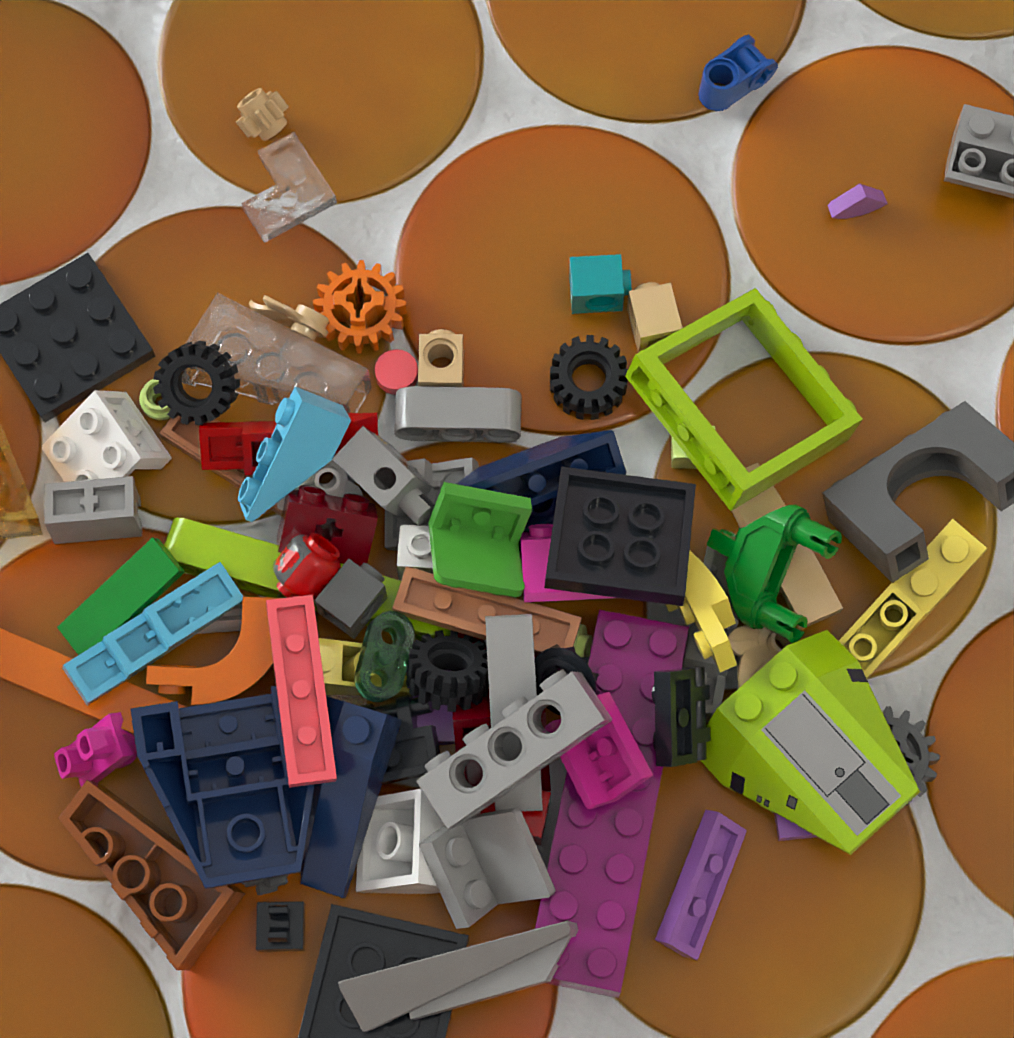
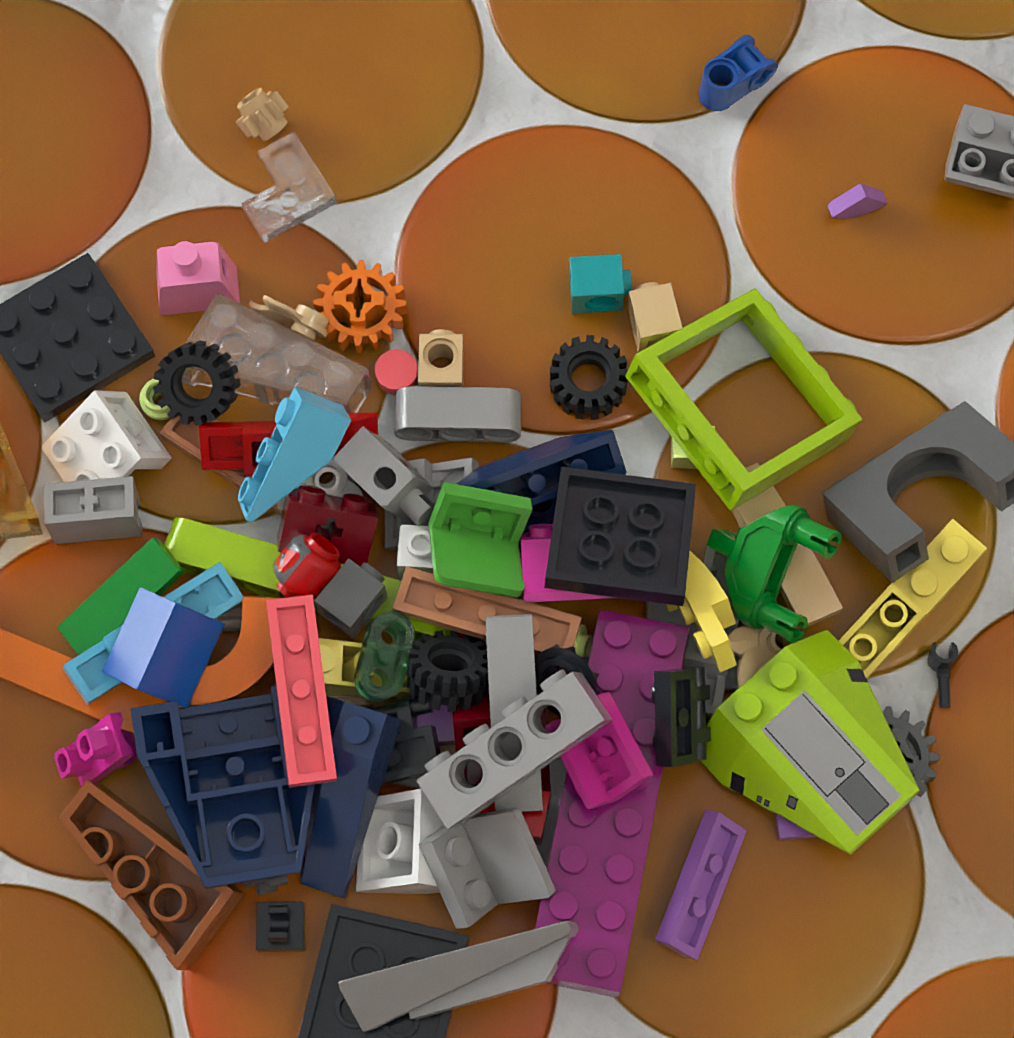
none -> blue slope [102,587,225,708]
none -> bright pink torso [156,241,240,316]
none -> black hand [927,642,958,708]

